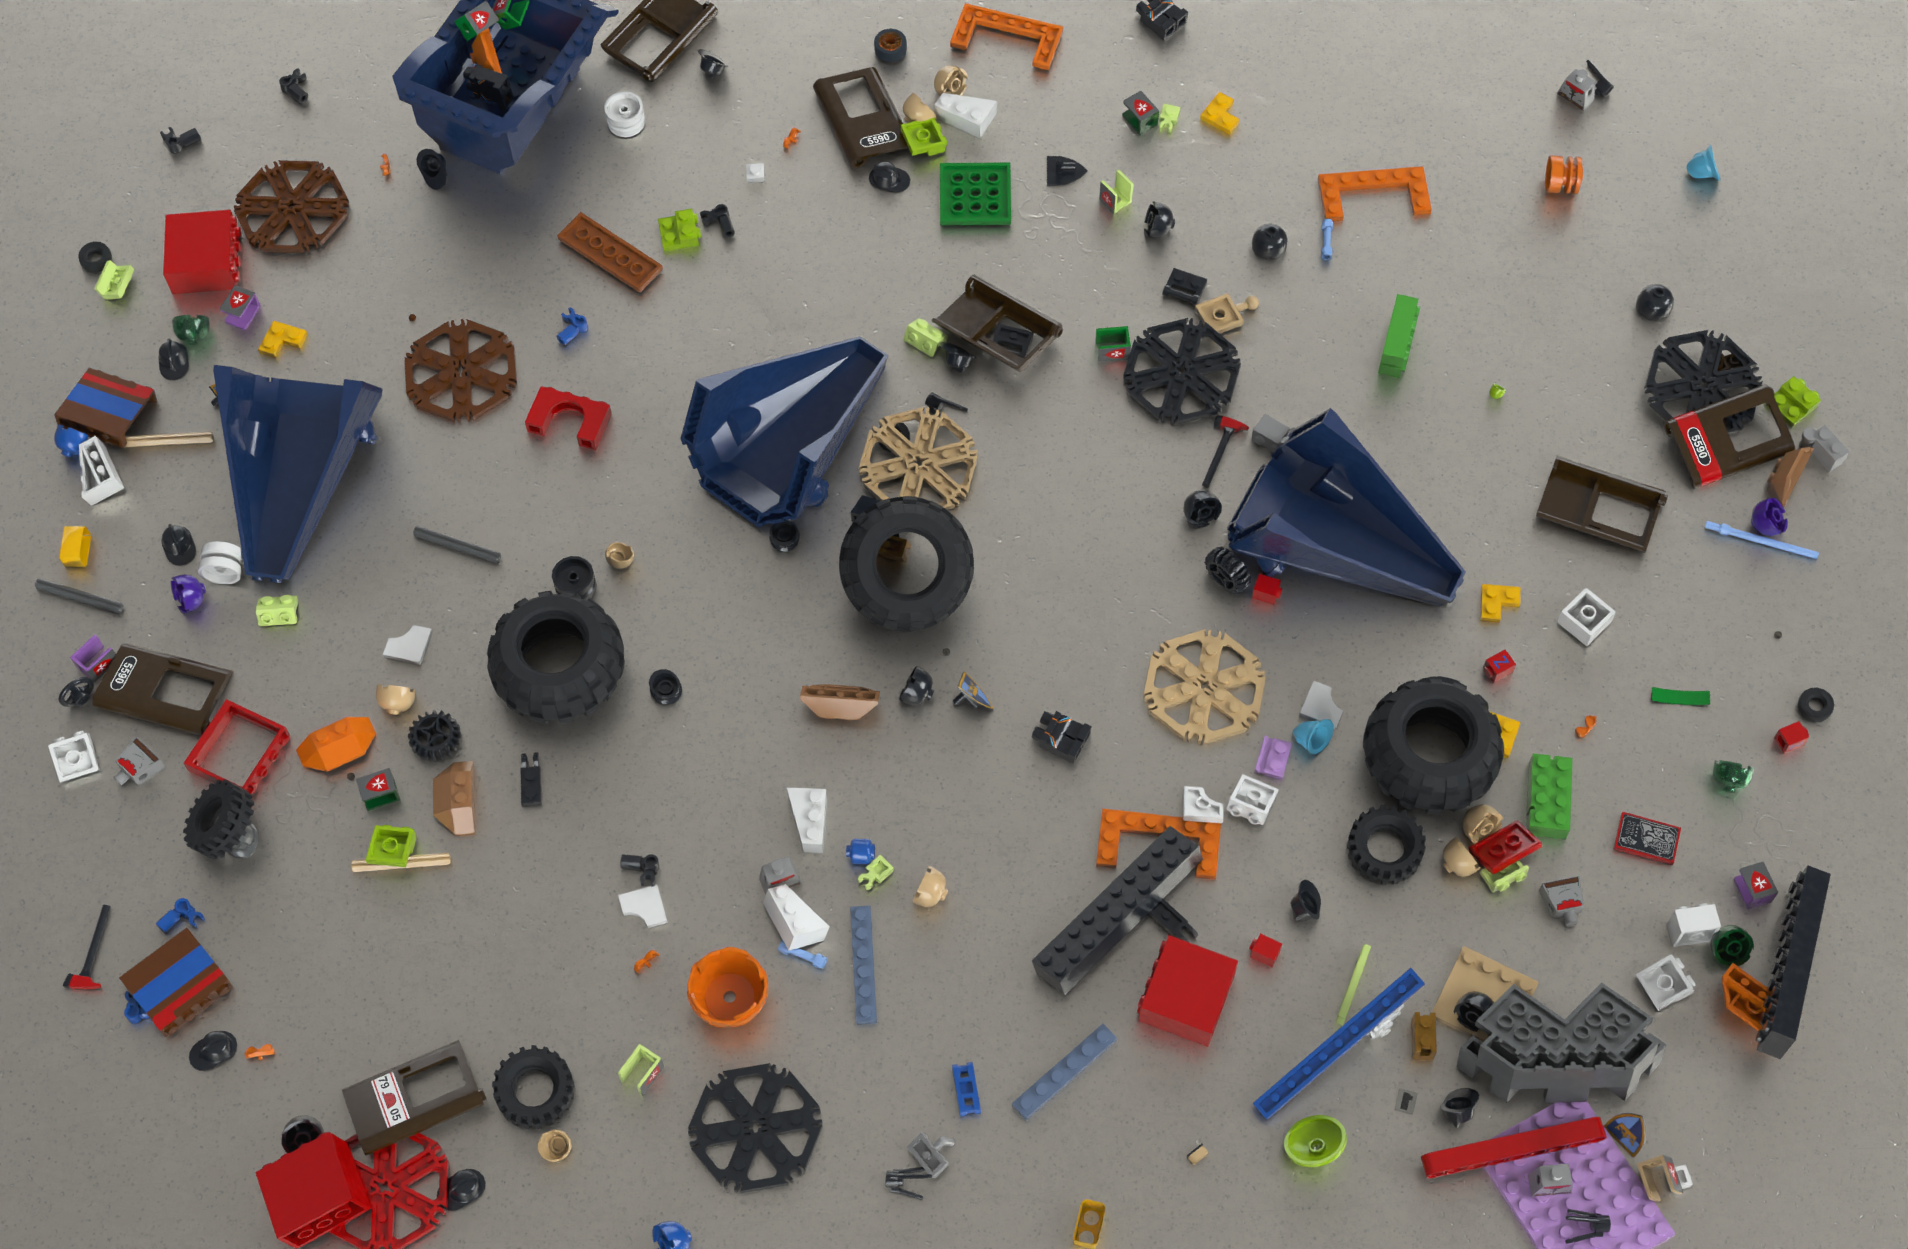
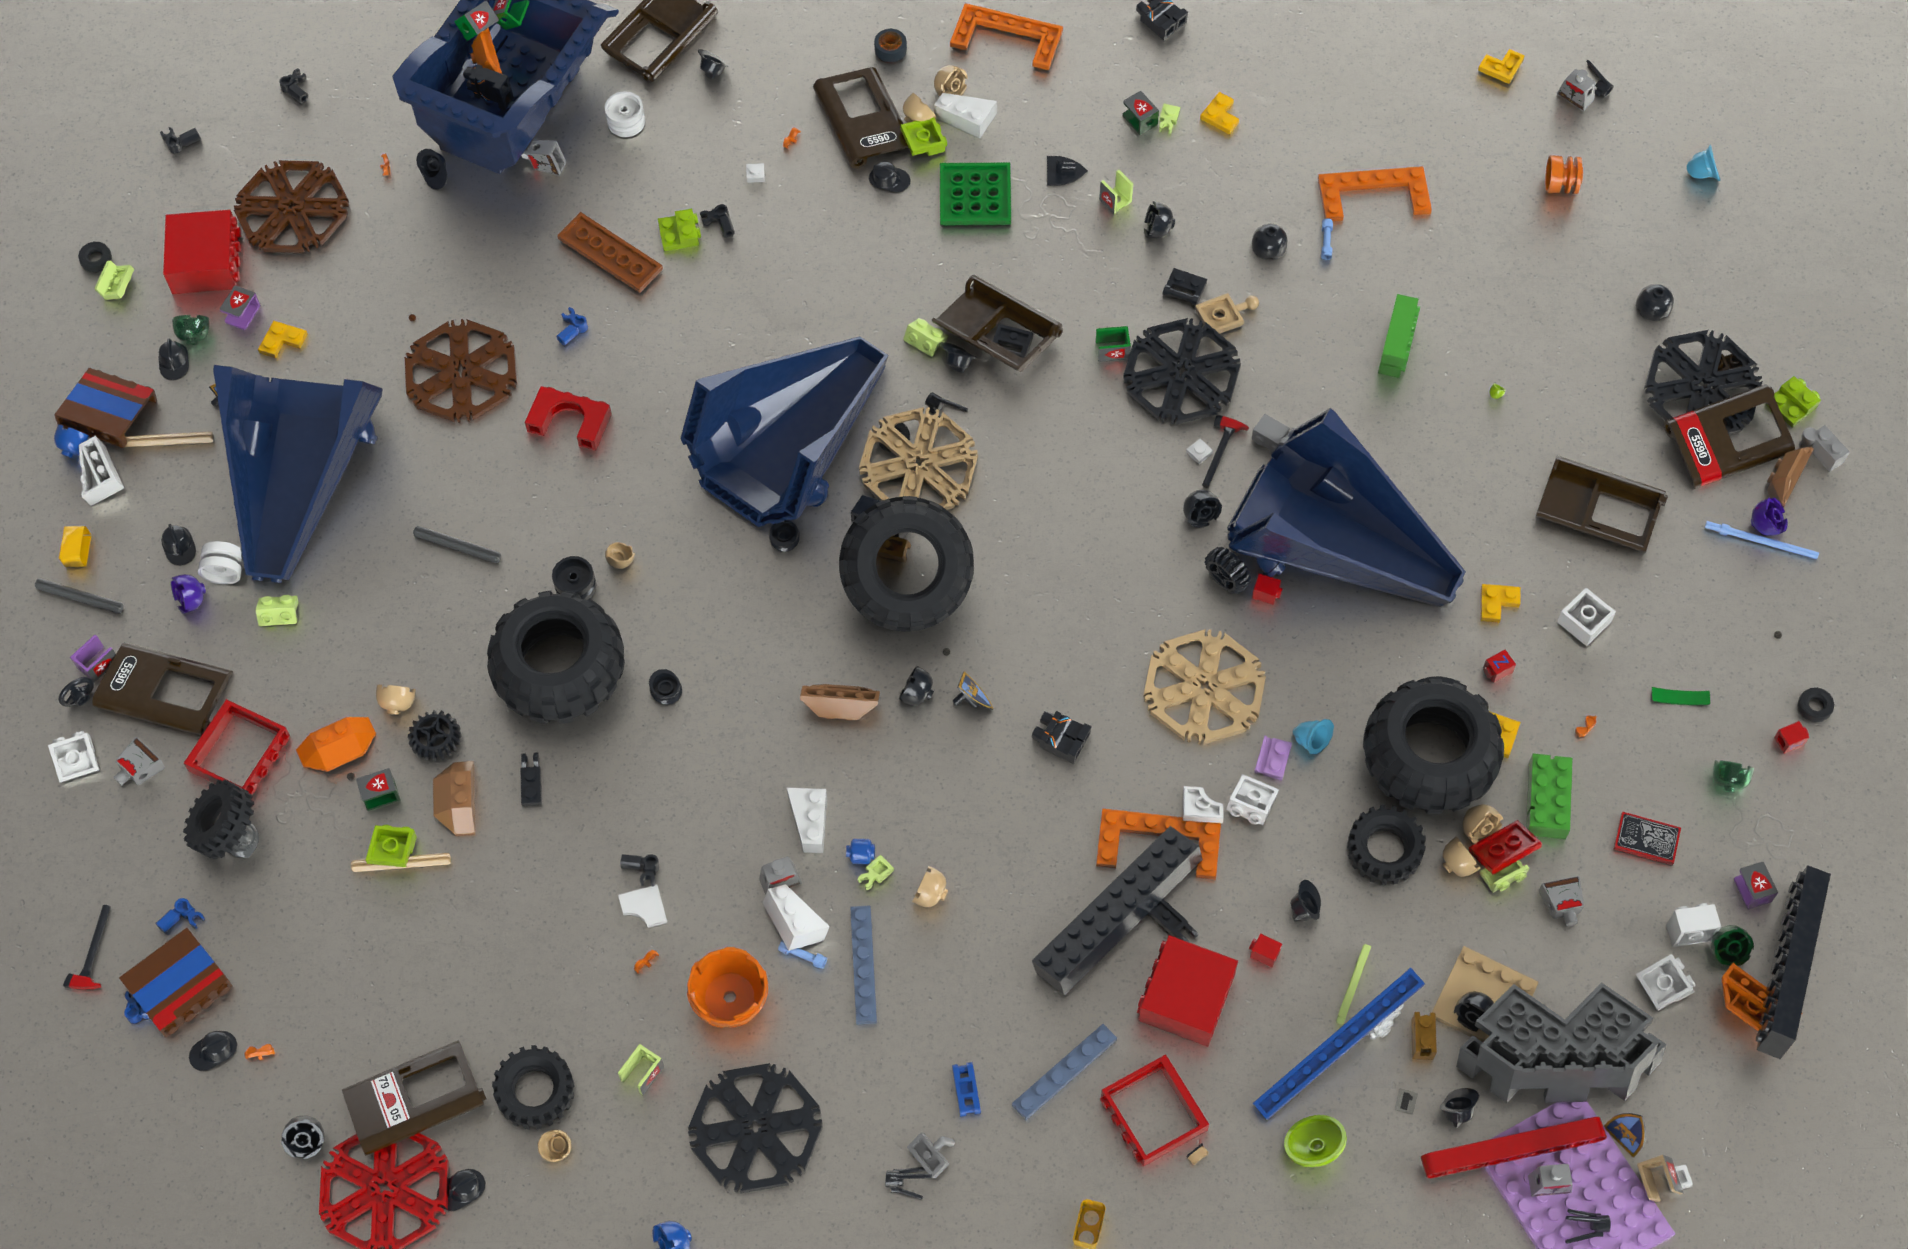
red brick [255,1132,371,1249] -> none
white tile [383,625,432,665] -> none
white tile [1299,681,1343,730] -> none
none -> light grey torso [521,140,566,176]
none -> red window [1100,1054,1209,1166]
none -> white plate [1186,439,1213,464]
none -> yellow plate [1478,49,1525,84]

